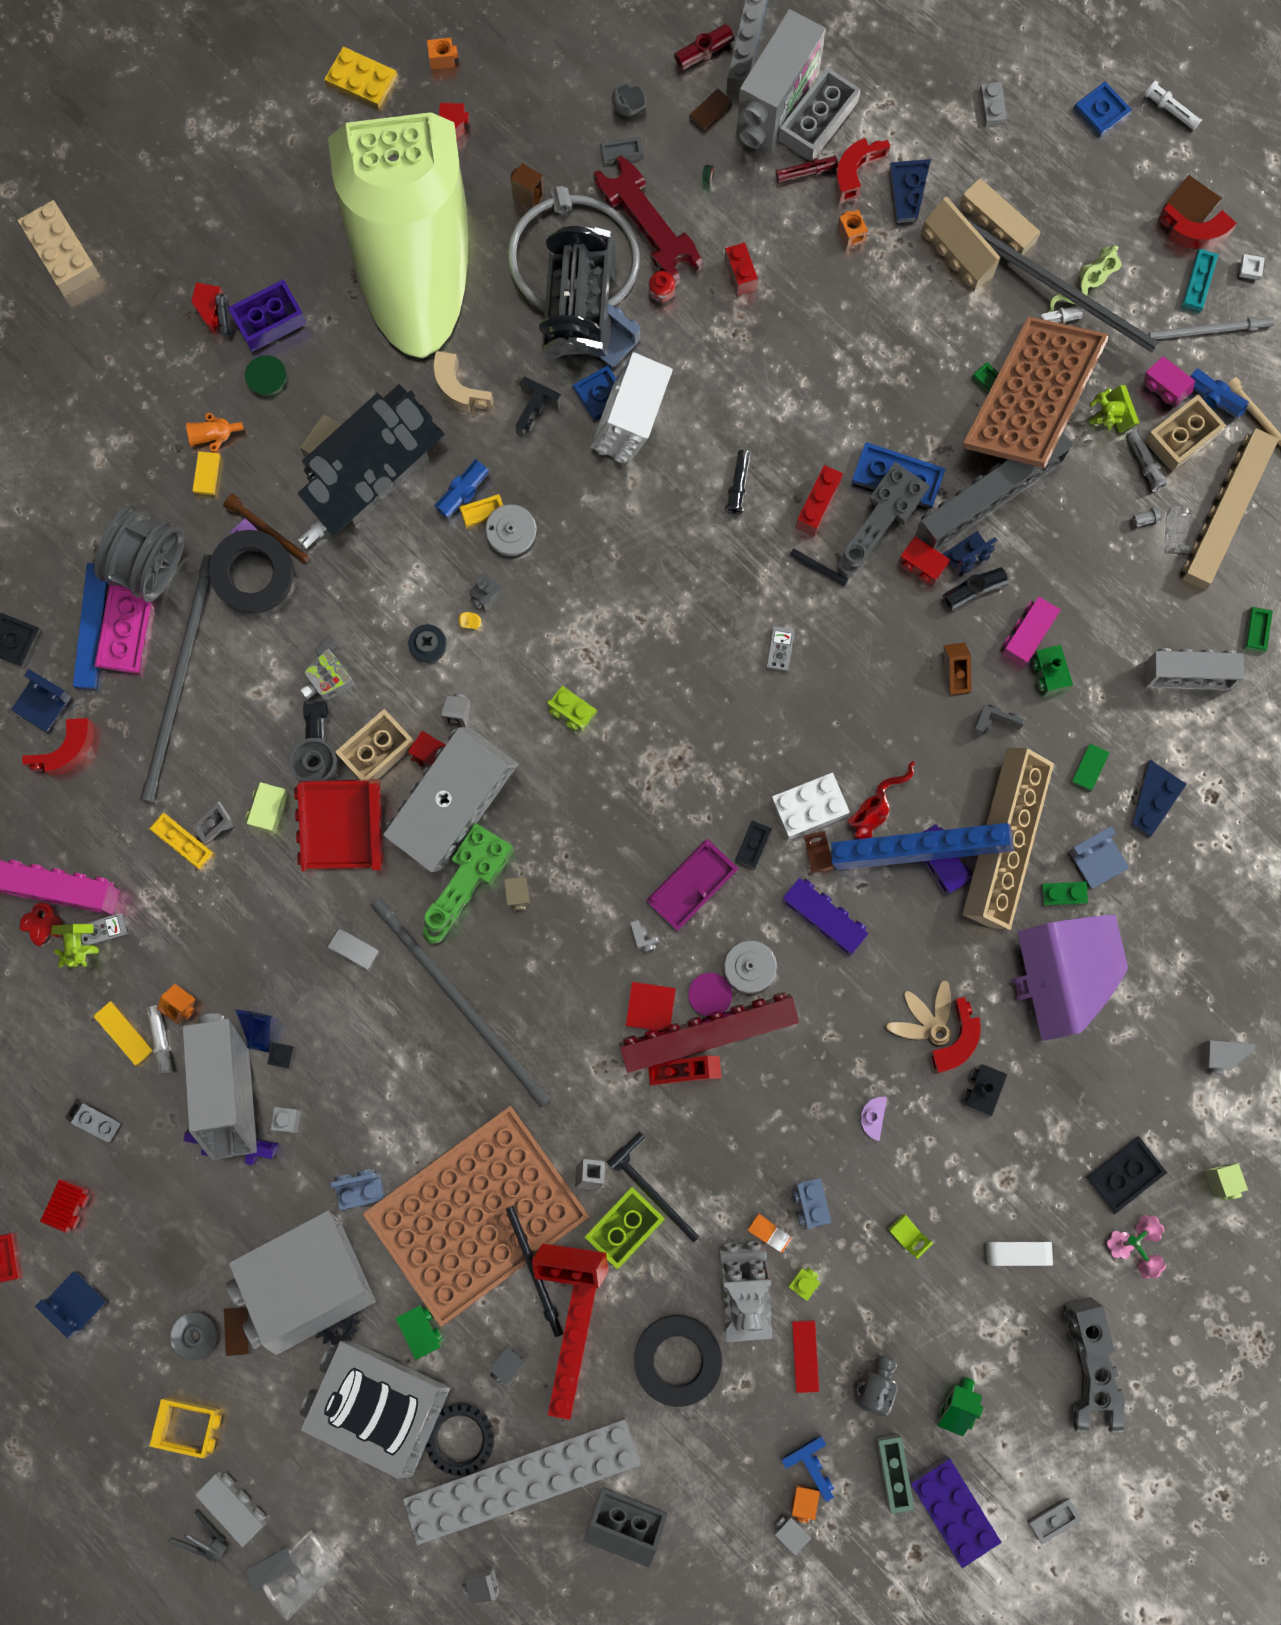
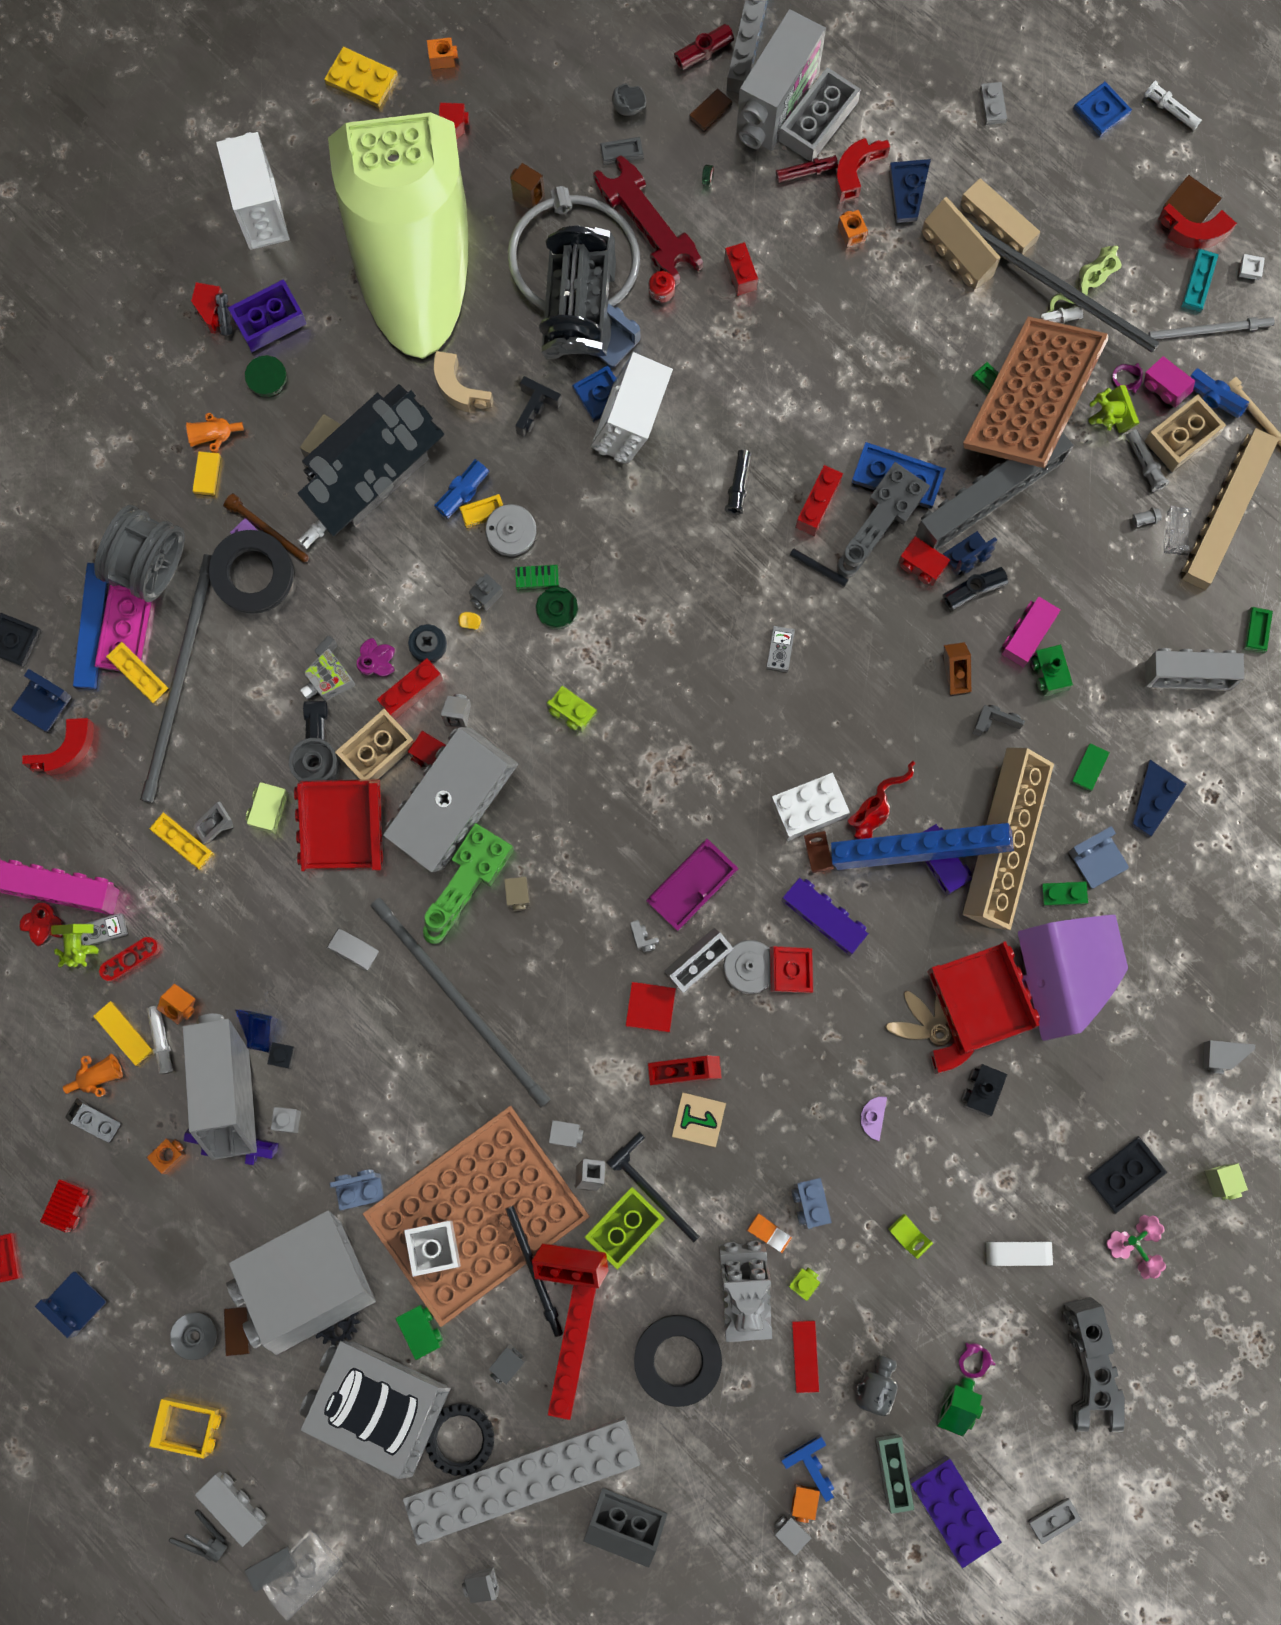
tan brick [17,200,100,297] -> none
dark red brick [619,992,800,1073] -> none
magenta tile [688,973,732,1017] -> none
black plate [735,820,772,869] -> none
none -> orange piece [63,1054,123,1097]
none -> red beam [99,937,160,982]
none -> yellow tile [106,642,169,703]
none -> orange brick [146,1138,186,1174]
none -> white window [216,132,290,250]
none -> magenta plate [356,638,395,677]
none -> red brick [377,658,443,720]
none -> white brick [404,1221,461,1277]
none -> green tile [515,565,559,590]
none -> dark green tile [536,586,578,630]
none -> light grey brick [549,1120,584,1148]
none -> light grey brick [664,928,734,992]
none -> tan tile [672,1092,726,1148]
none -> red tile [770,946,813,993]
none -> red panel [927,941,1040,1055]
none -> magenta piece [958,1343,996,1378]
none -> magenta piece [1112,363,1143,393]

